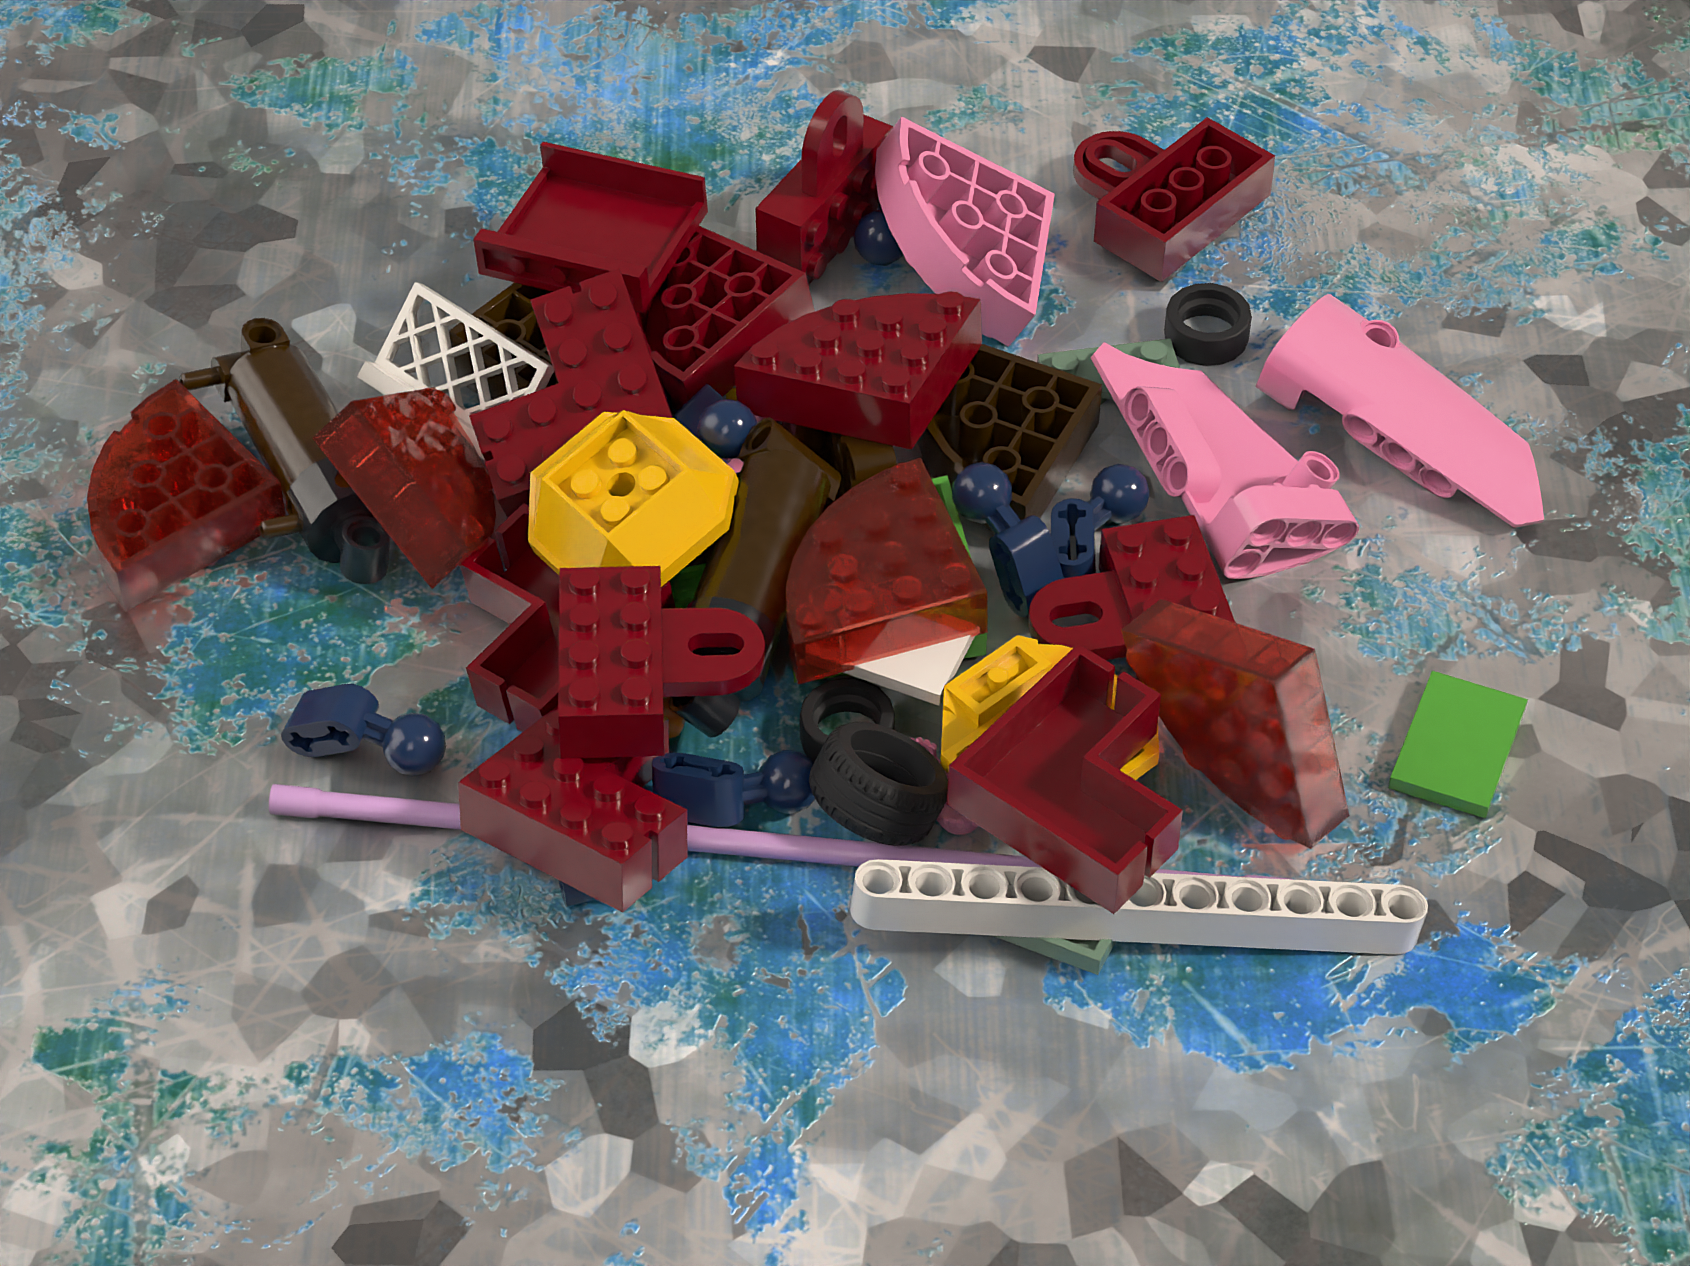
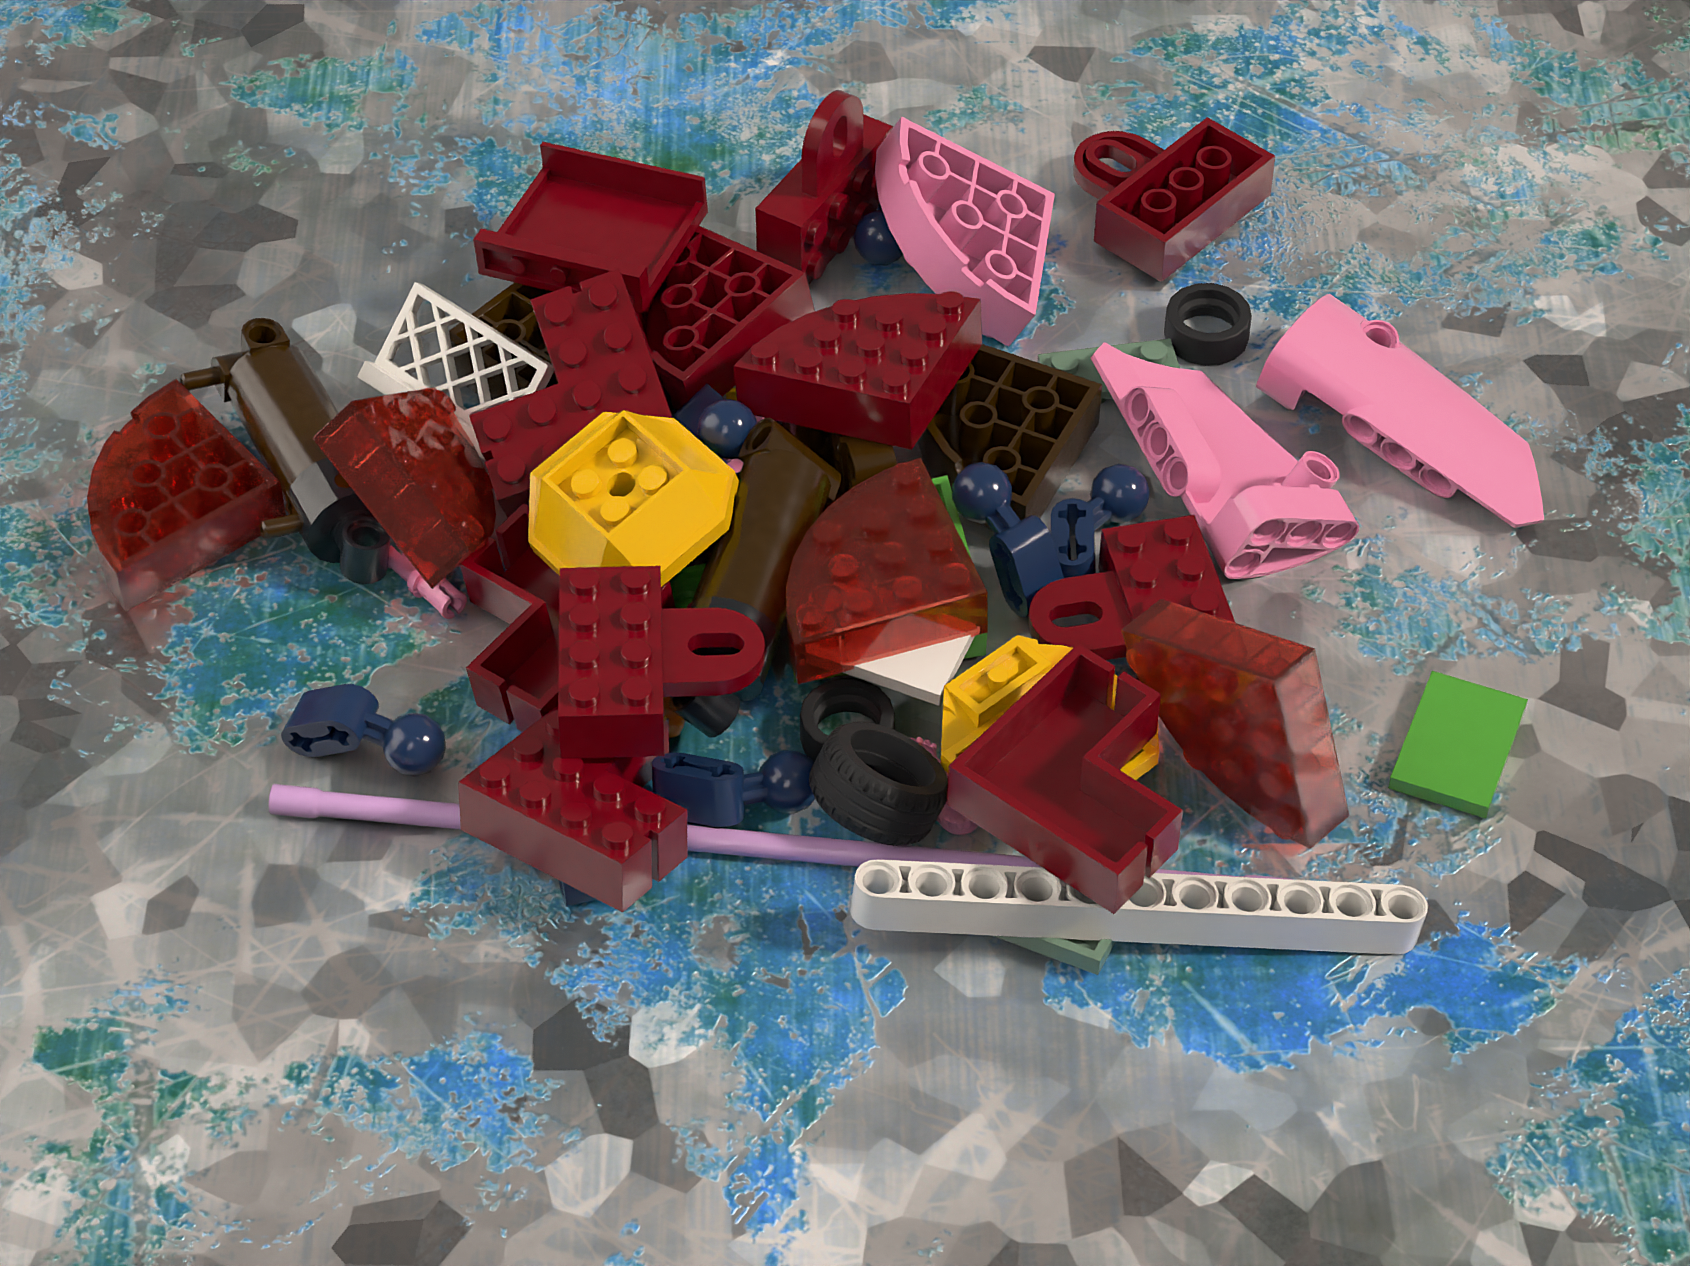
none -> bright pink pin [388,540,467,619]

